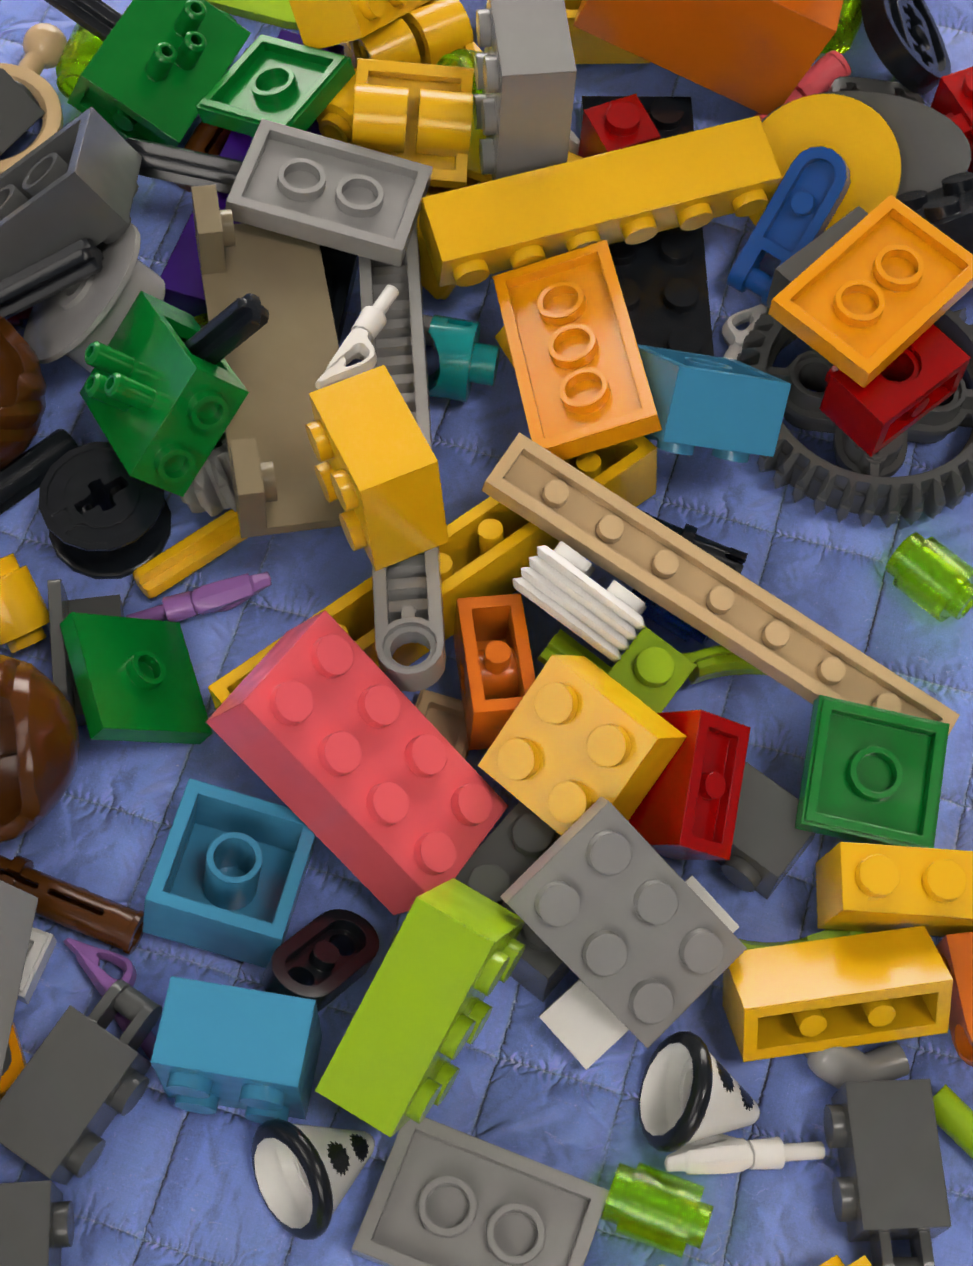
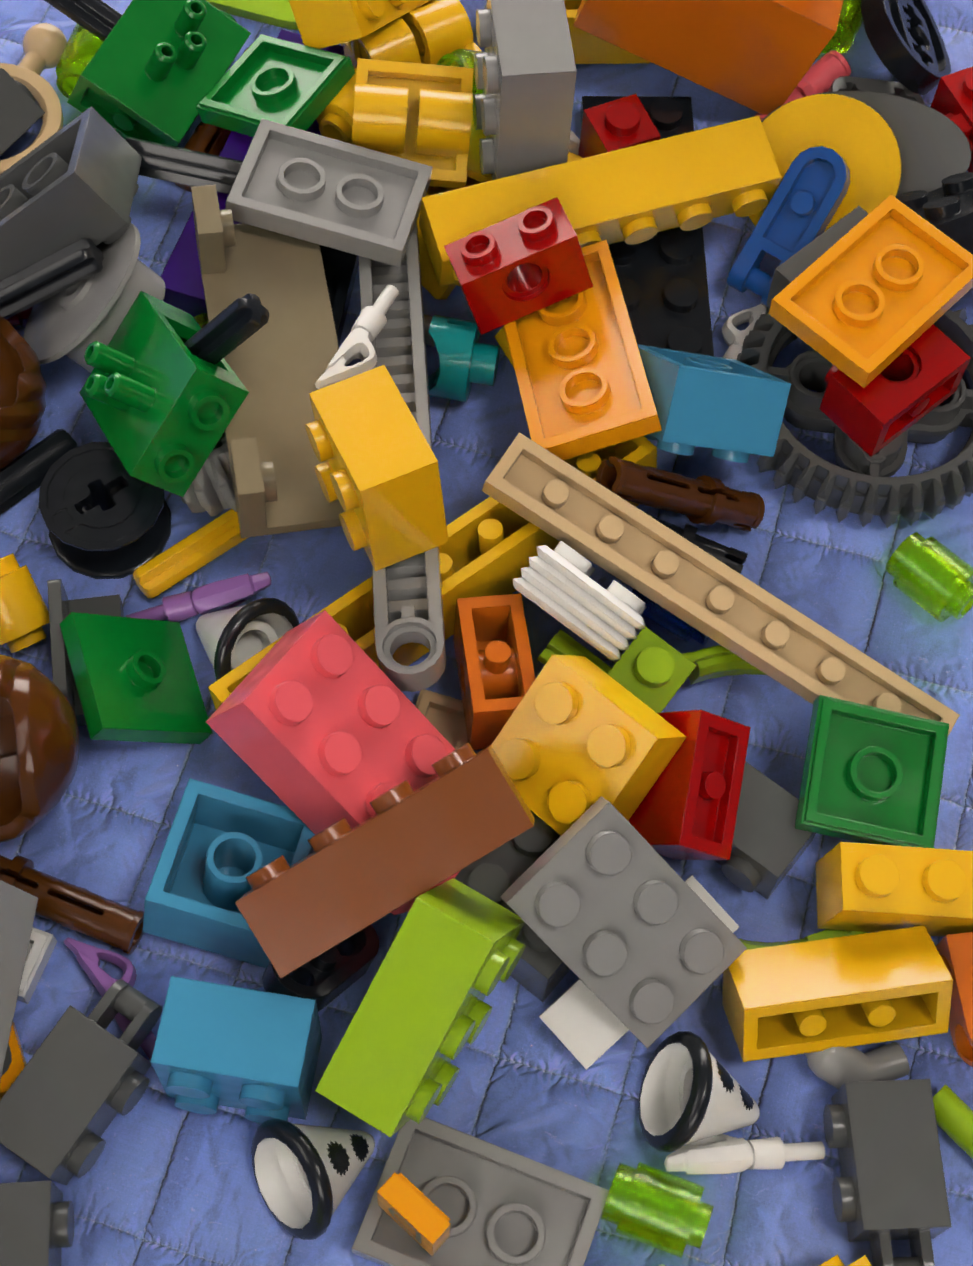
none -> hat [196,598,299,681]
none -> dark orange brick [235,742,535,978]
none -> light orange tile [377,1172,451,1256]
none -> red brick [444,197,593,335]
none -> reddish brown pin [596,456,765,532]

